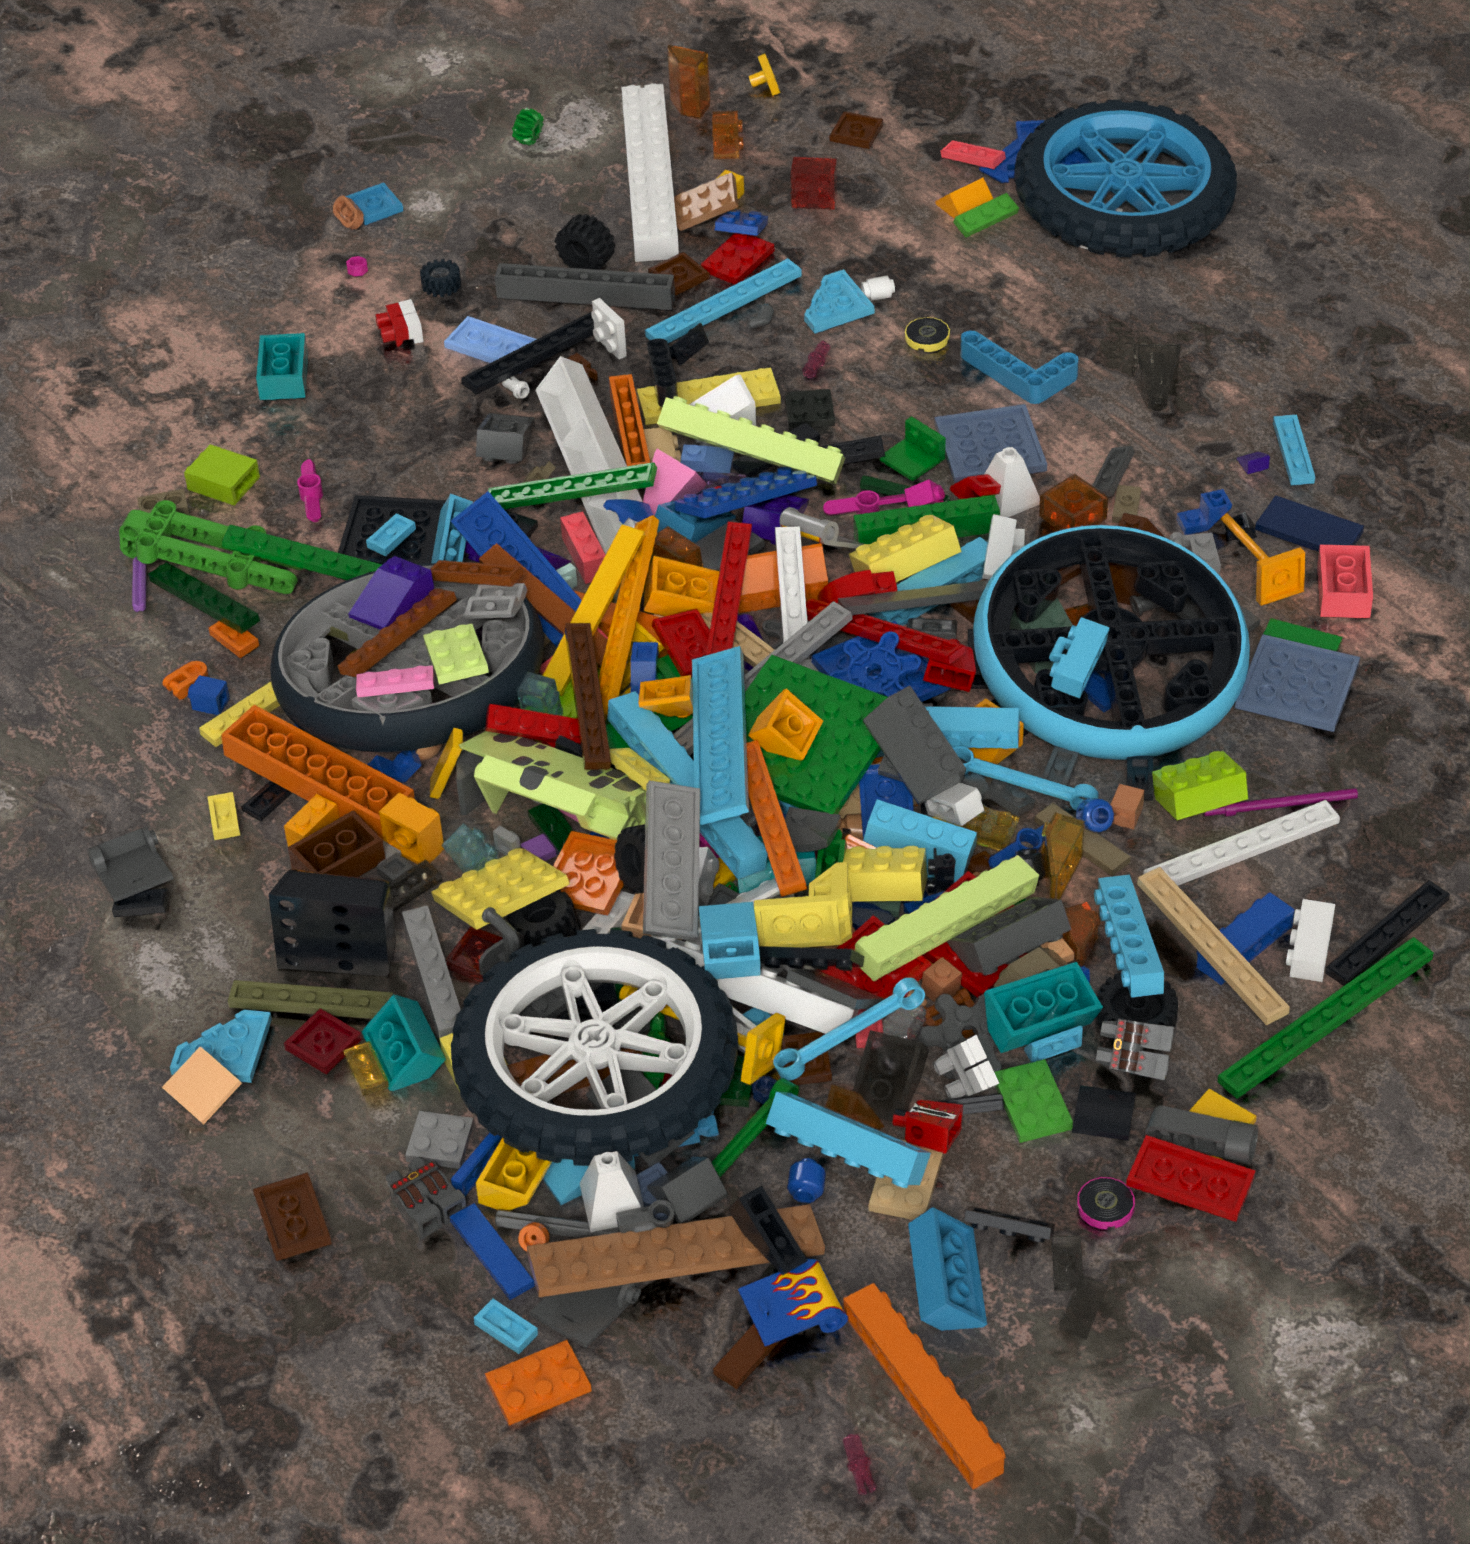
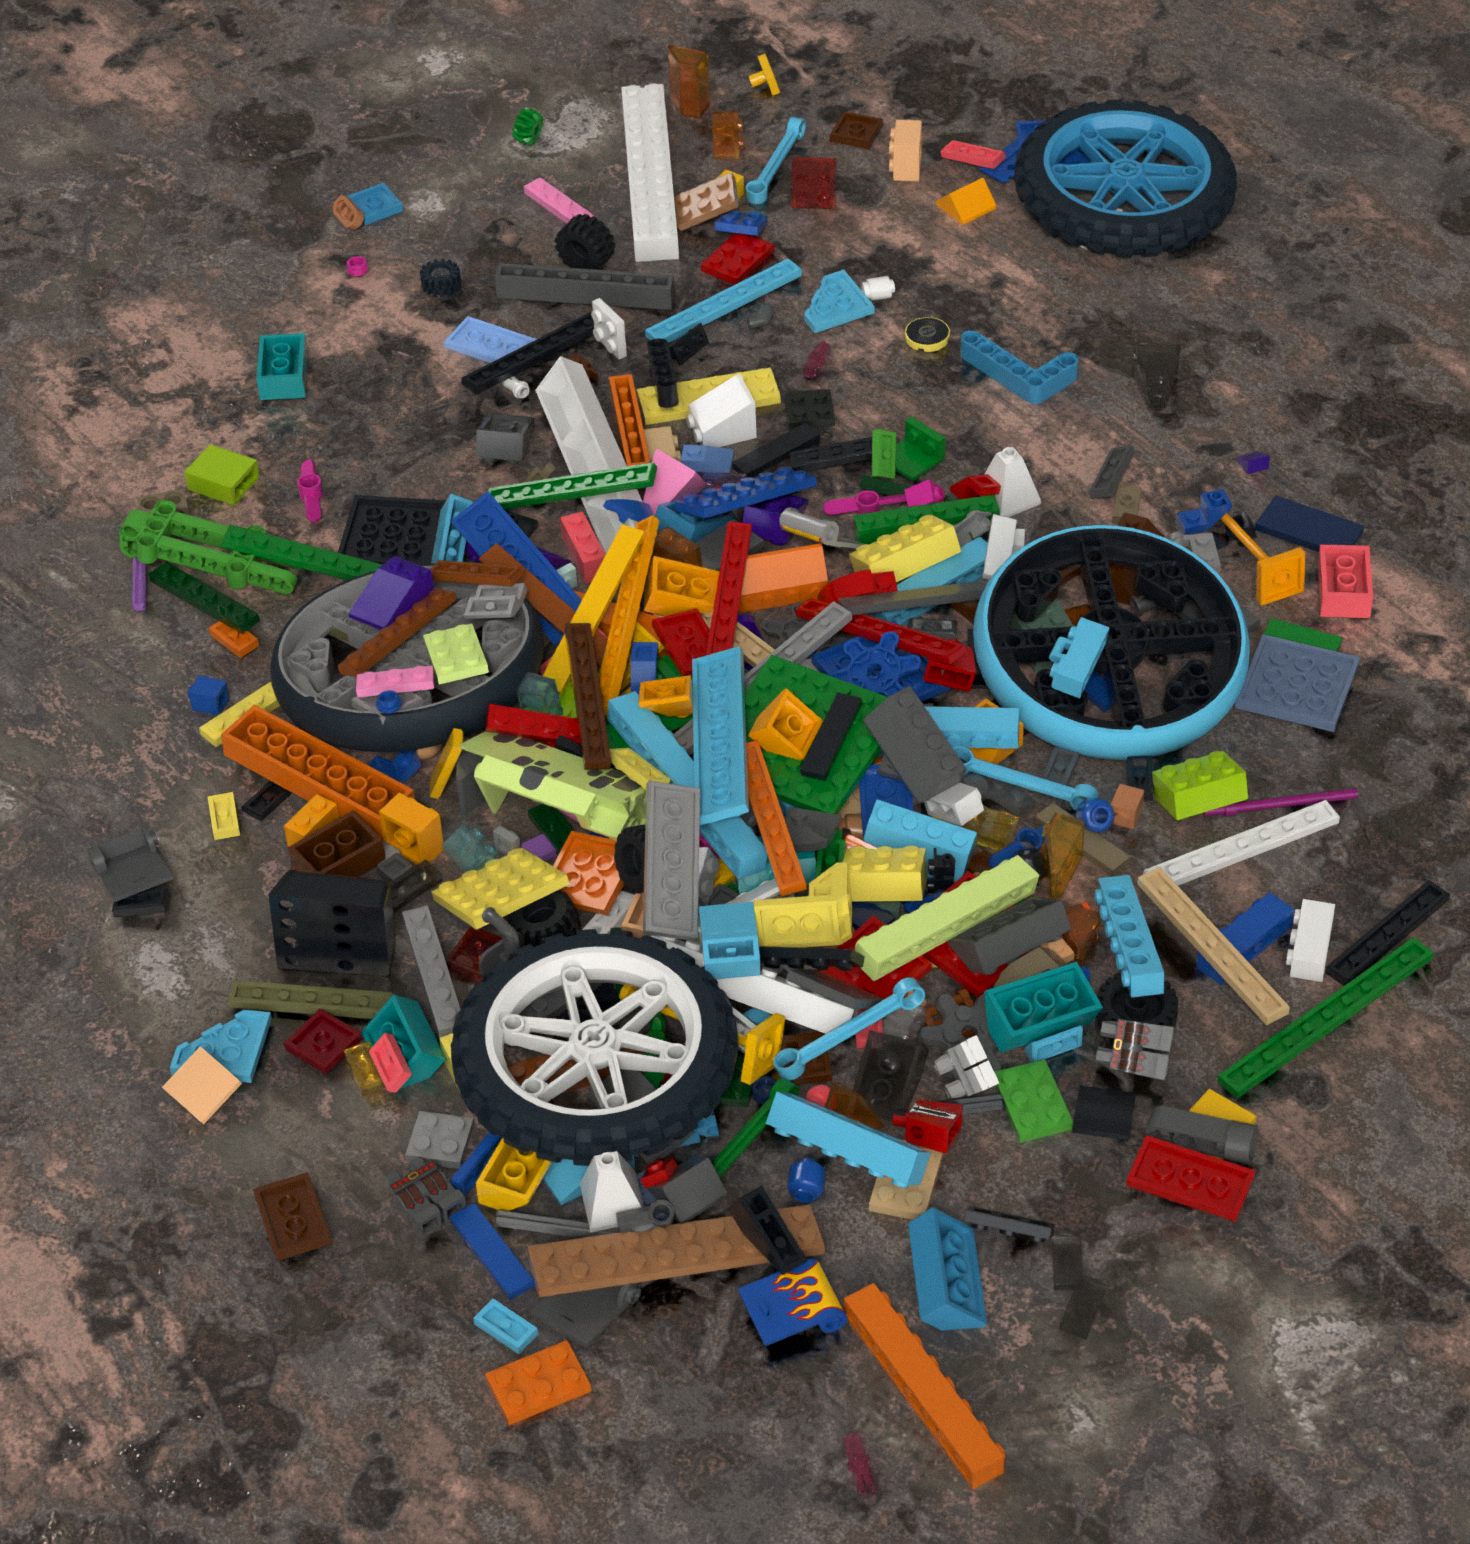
orange plate [163,661,208,700] -> none
medium azure plate [366,513,416,556] -> none
red hips [375,299,423,347] -> none
orange tile [518,1222,549,1252] -> none
reddish brown tile [648,252,710,296] -> none
yellowish green brick [657,396,845,485] -> none
reddish brown tile [713,1313,781,1389] -> none
white plate [775,526,810,659] -> none
nougat brick [921,957,962,1002] -> none
sand blue piece [934,404,1047,484] -> none
bright green plate [953,193,1019,238] -> none
clear orange brick [1039,474,1108,531] -> none
black tile [1077,1177,1135,1229] -> none
medium azure plate [1273,415,1315,485] -> none
none -> coral plate [369,1033,412,1093]
none -> blue plate [376,691,402,714]
none -> bright pink plate [524,177,594,223]
none -> red plate [640,1157,678,1189]
none -> medium azure piece [746,117,806,204]
none -> black tile [800,692,862,781]
none -> coral plate [806,1084,834,1109]
none -> bright green plate [872,429,896,480]
none -> light nougat brick [889,120,922,181]
none -> light grey hinge [953,510,992,548]

